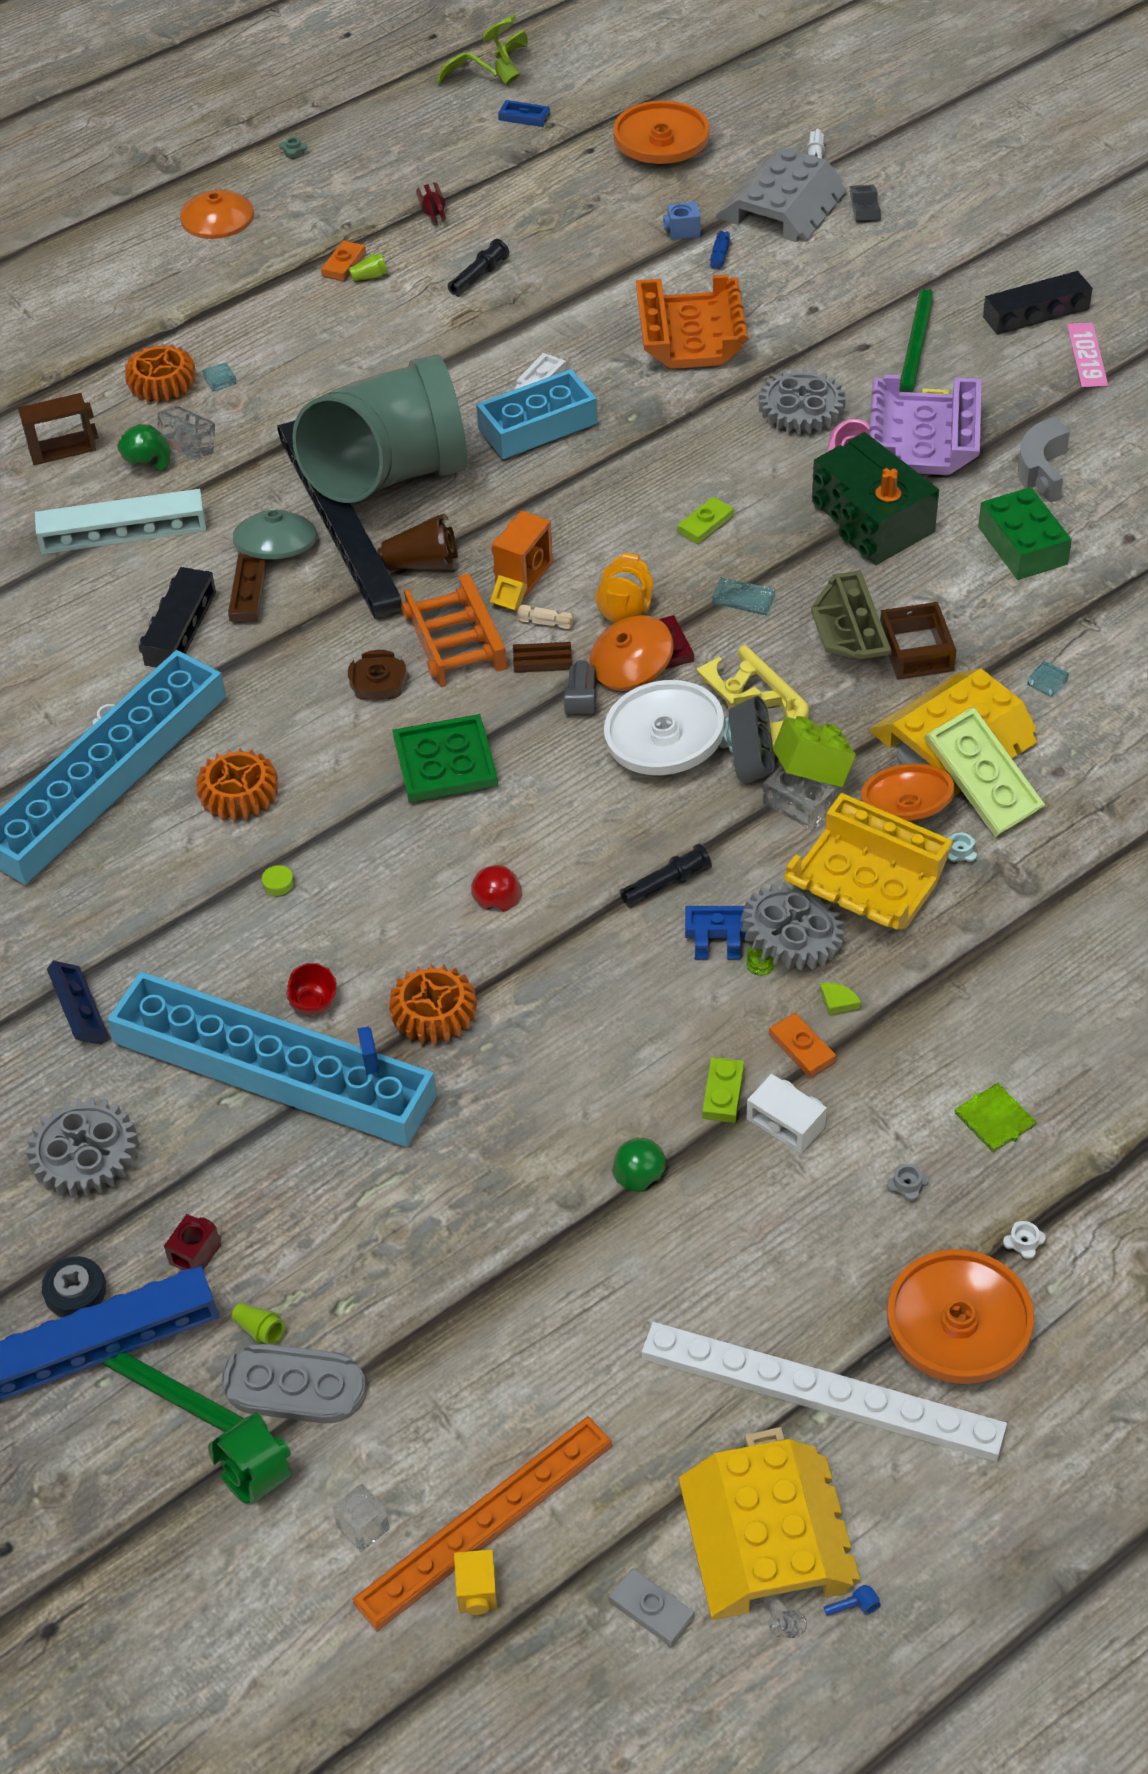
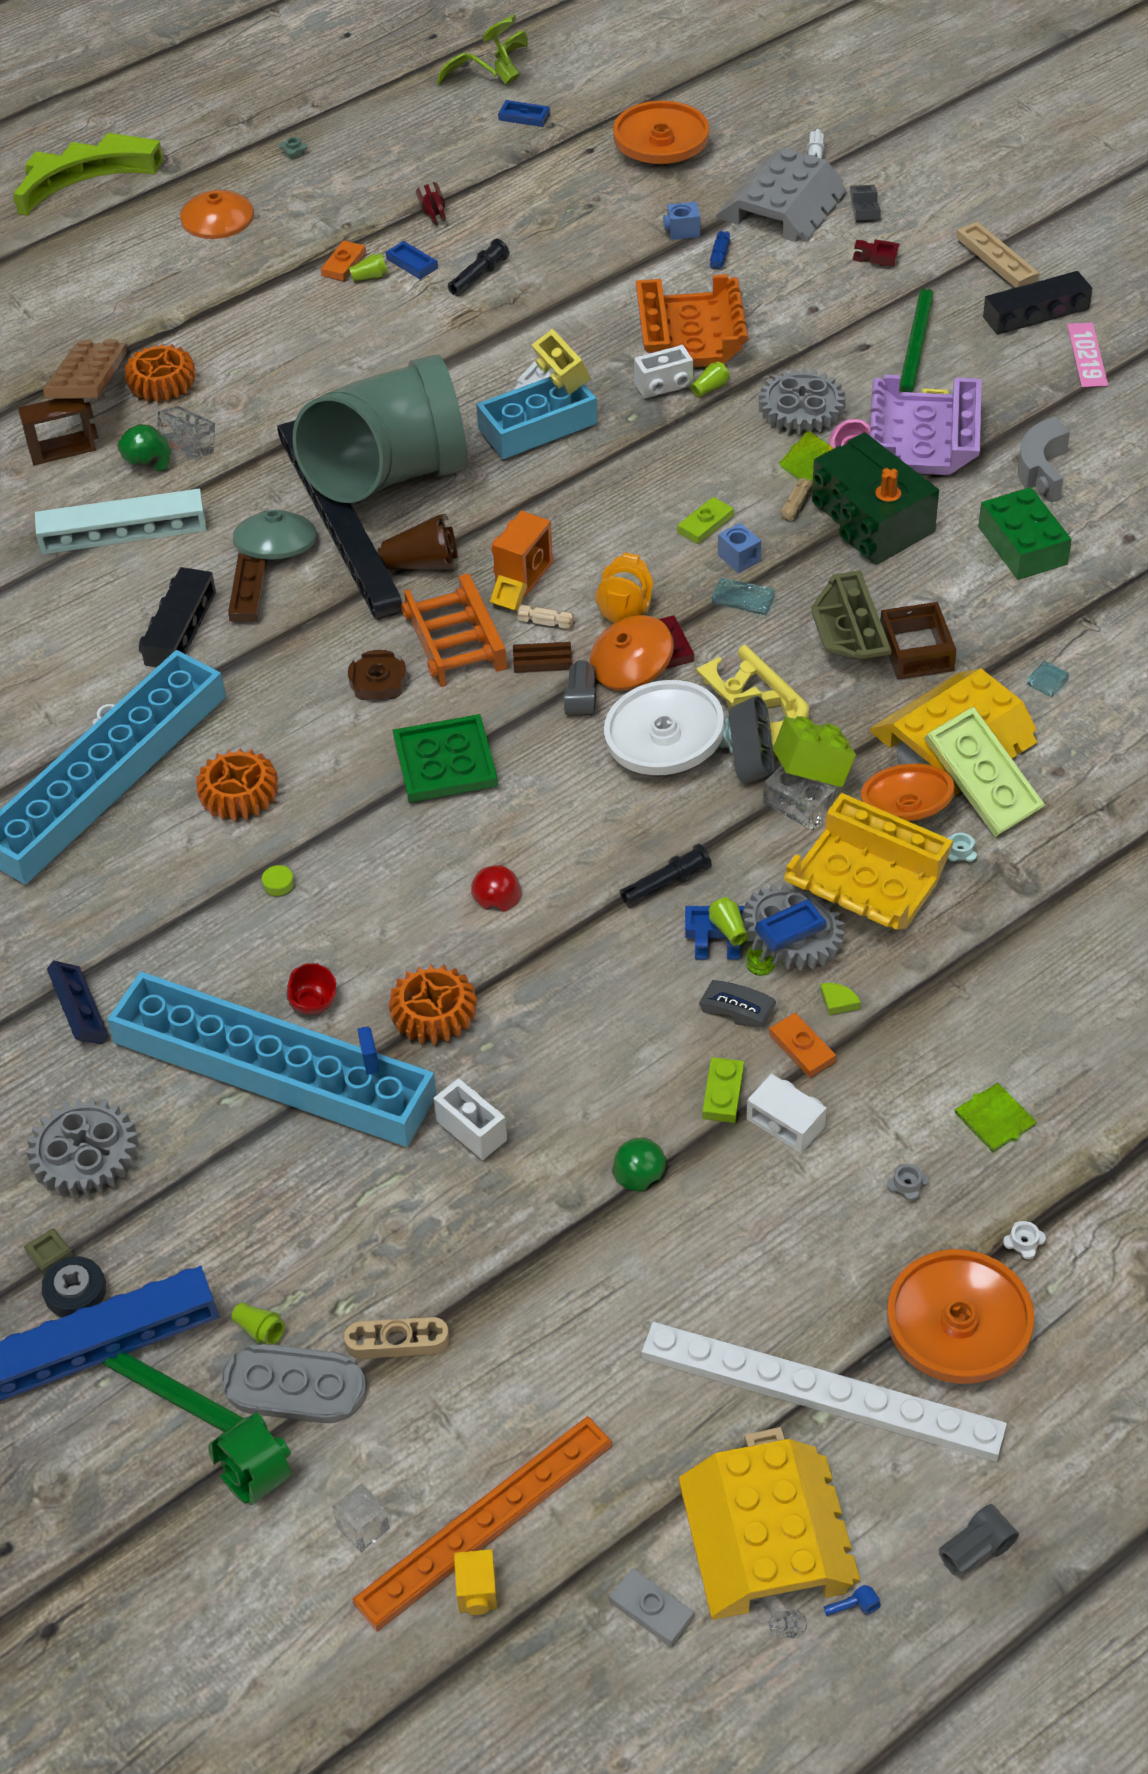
dark red brick [164,1214,221,1270] -> none
clear light blue tile [202,362,237,392] -> none
none -> lime arch [13,132,164,216]
none -> olive tile [24,1228,74,1276]
none -> medium nougat plate [43,339,128,399]
none -> tan beam [344,1317,450,1359]
none -> blue tile [385,241,438,280]
none -> white brick [433,1078,507,1160]
none -> light yellow brick [532,329,591,395]
none -> white brick [634,345,693,399]
none -> lime cone [690,361,730,398]
none -> dark grey slope [699,980,776,1027]
none -> lime cone [708,897,748,946]
none -> medium blue brick [718,523,761,573]
none -> blue tile [754,899,827,952]
none -> clear neon green piece [778,430,834,487]
none -> tan axle [781,478,813,521]
none -> dark red plate [853,239,900,267]
none -> dark grey piece [939,1504,1019,1578]
none -> tan plate [956,221,1039,288]

